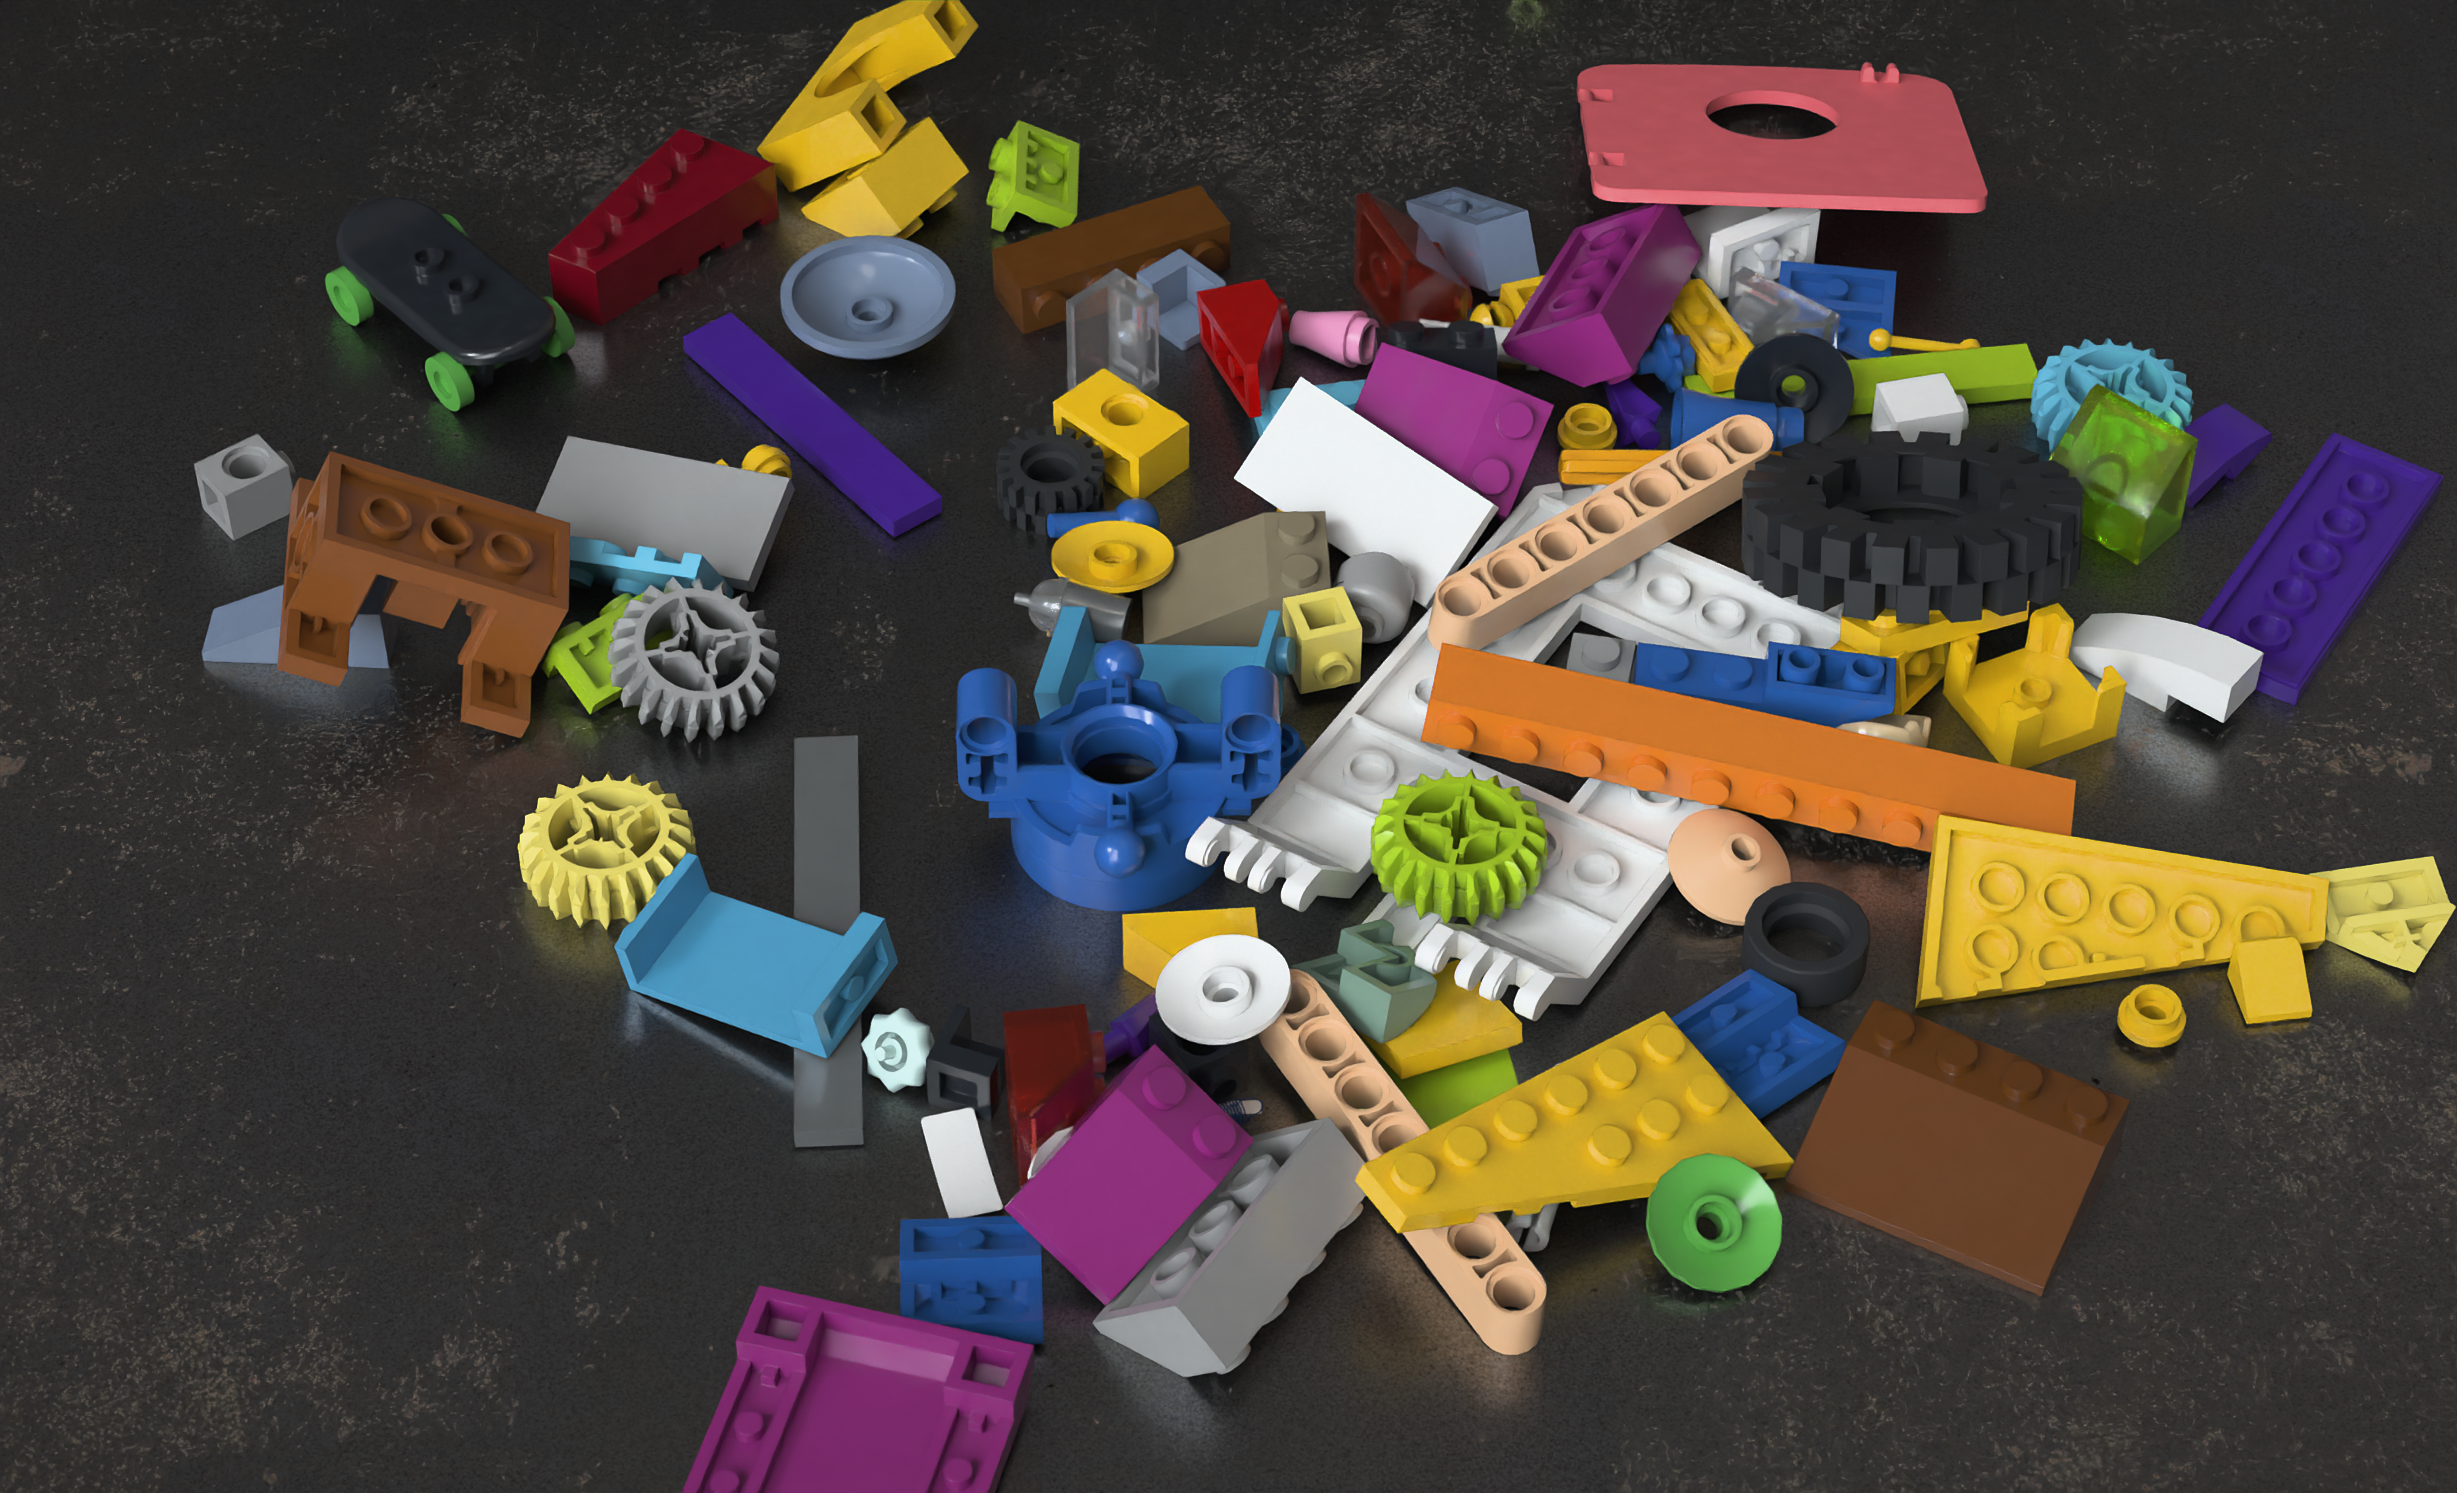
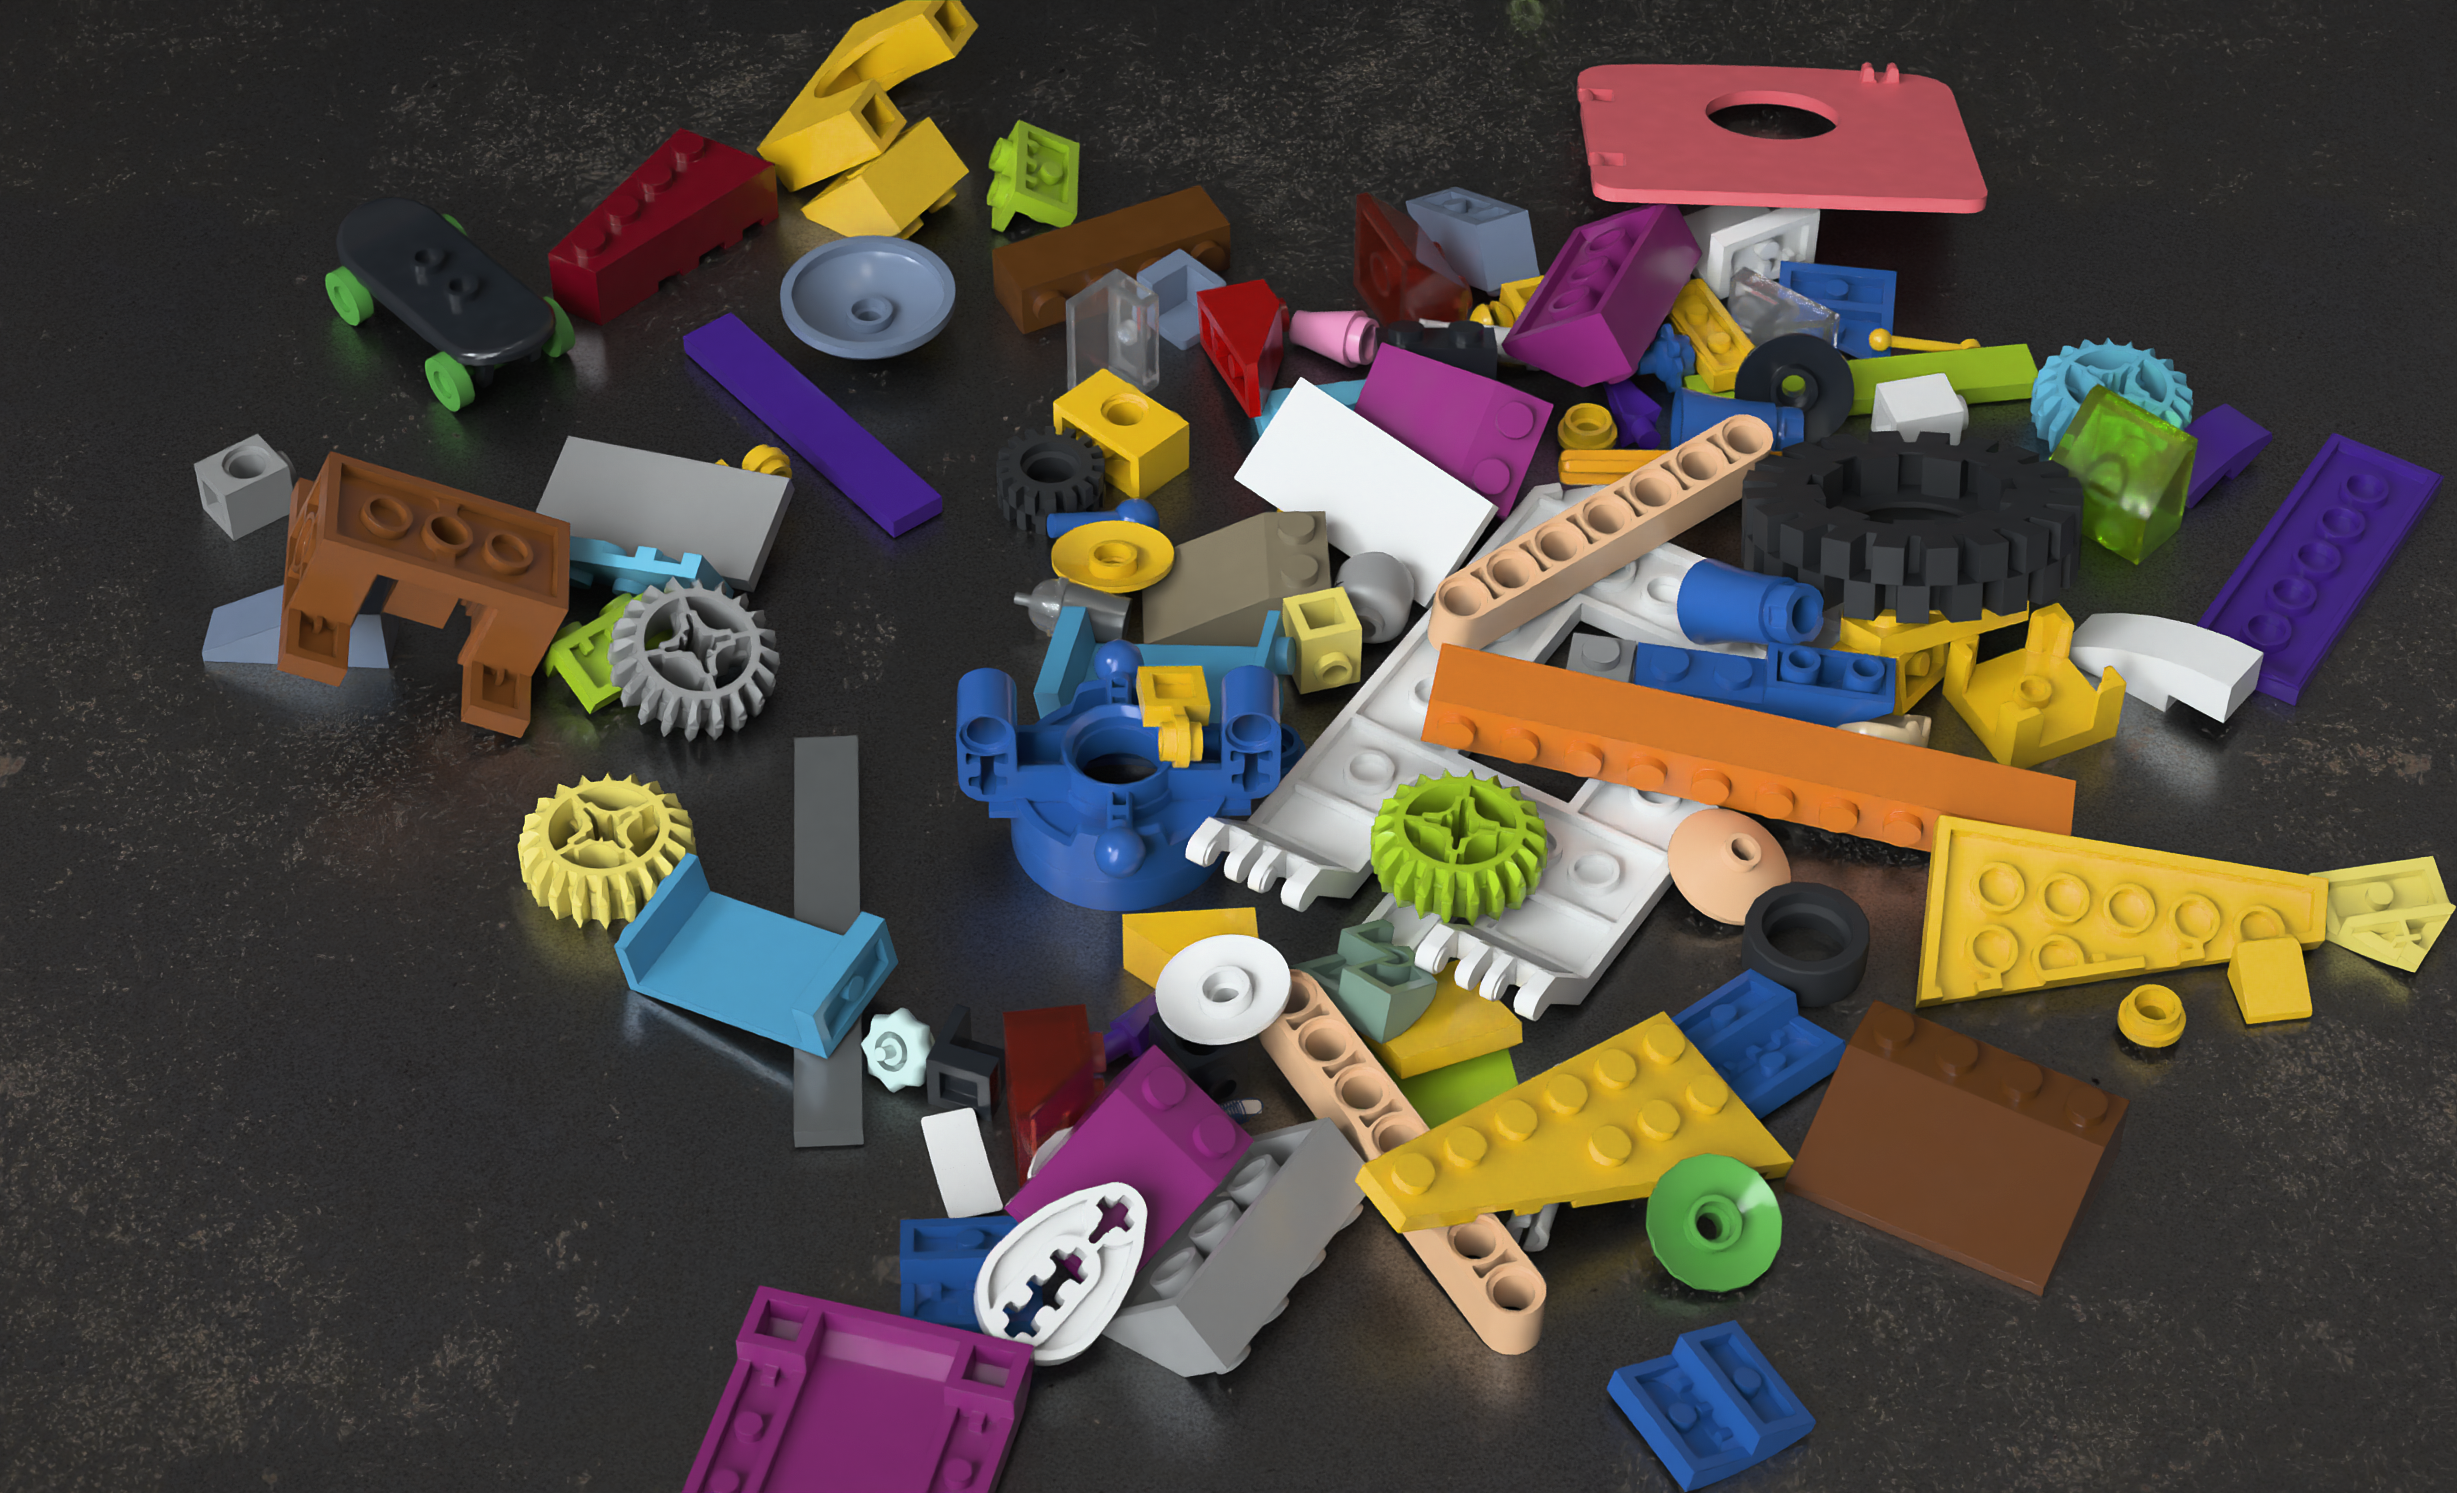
none -> white piece [974,1182,1147,1366]
none -> yellow plate [1136,666,1211,768]
none -> blue slope [1607,1320,1816,1492]
none -> blue plant [1677,558,1824,646]

